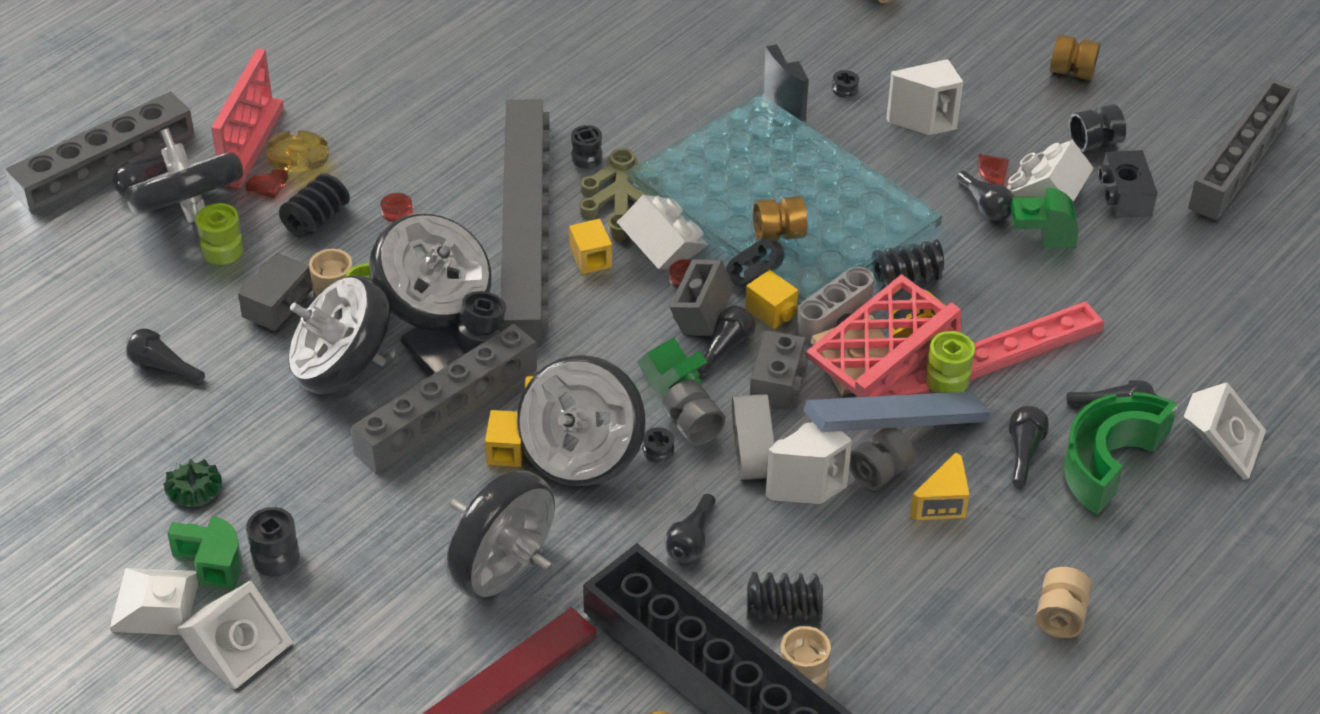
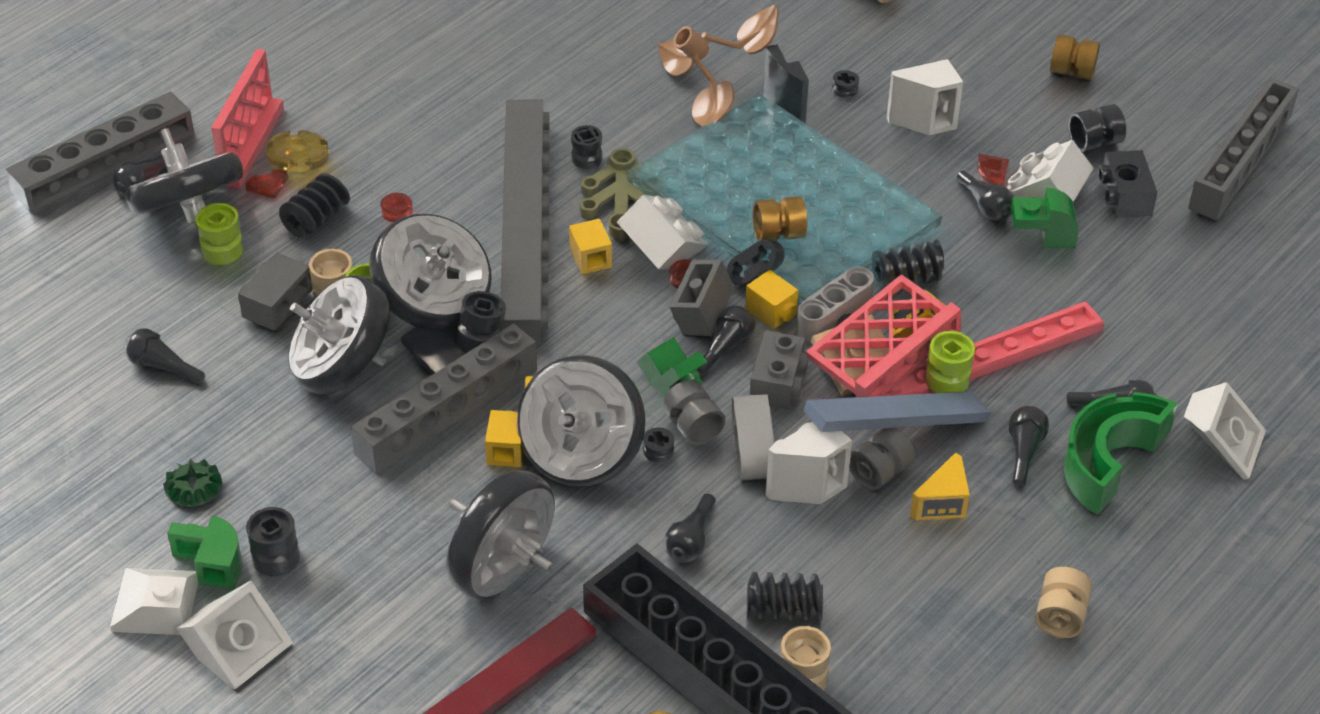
none -> medium nougat plant [658,5,779,129]

